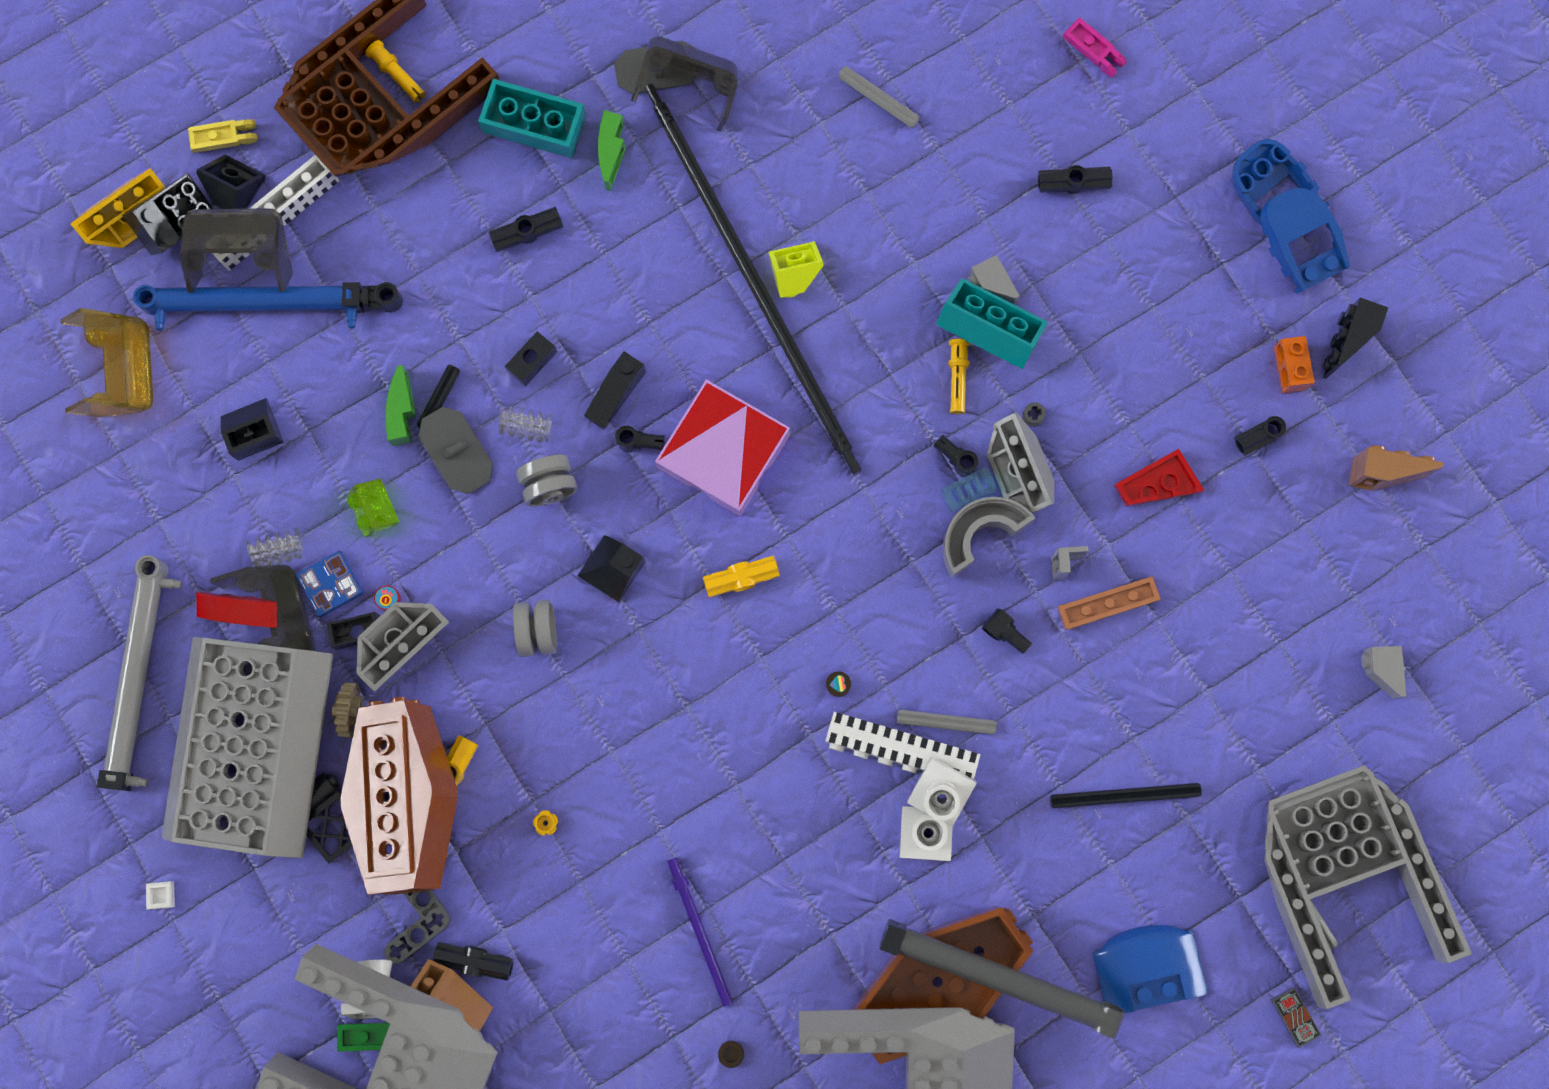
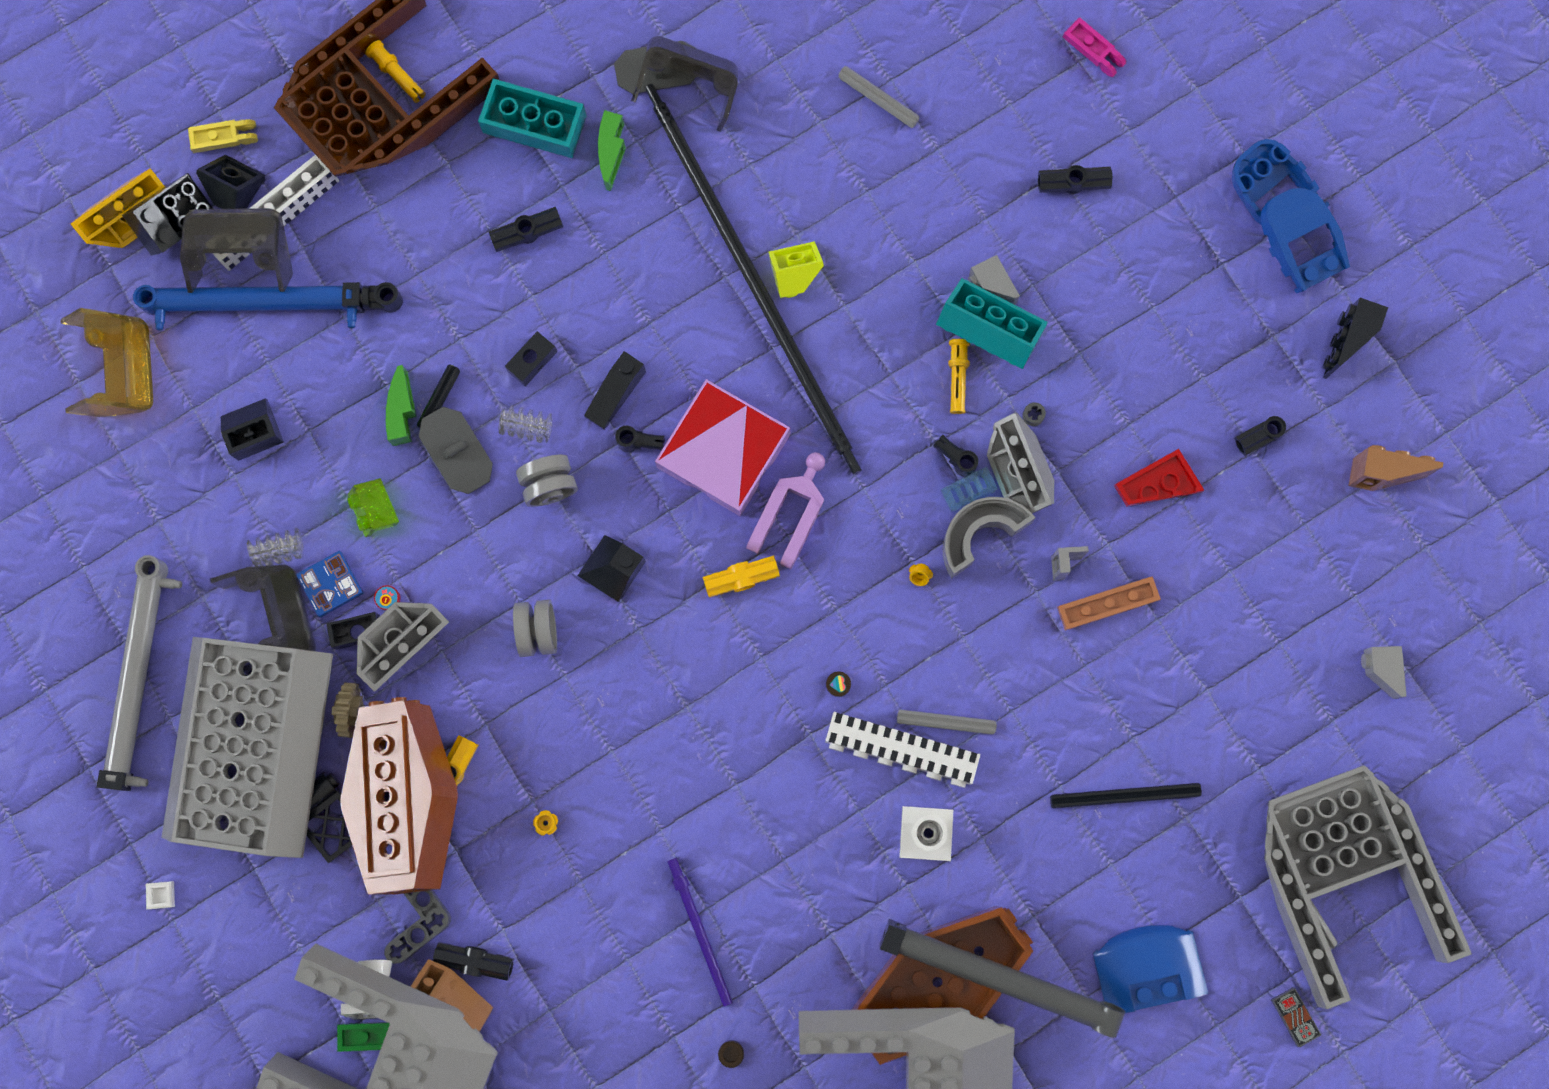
red slope [196,592,277,628] -> none
white plant [907,757,977,827] -> none
black pin [982,608,1032,654] -> none
orange brick [1274,336,1315,394] -> none
none -> lavender piece [746,452,825,569]
none -> yellow plate [909,563,933,586]

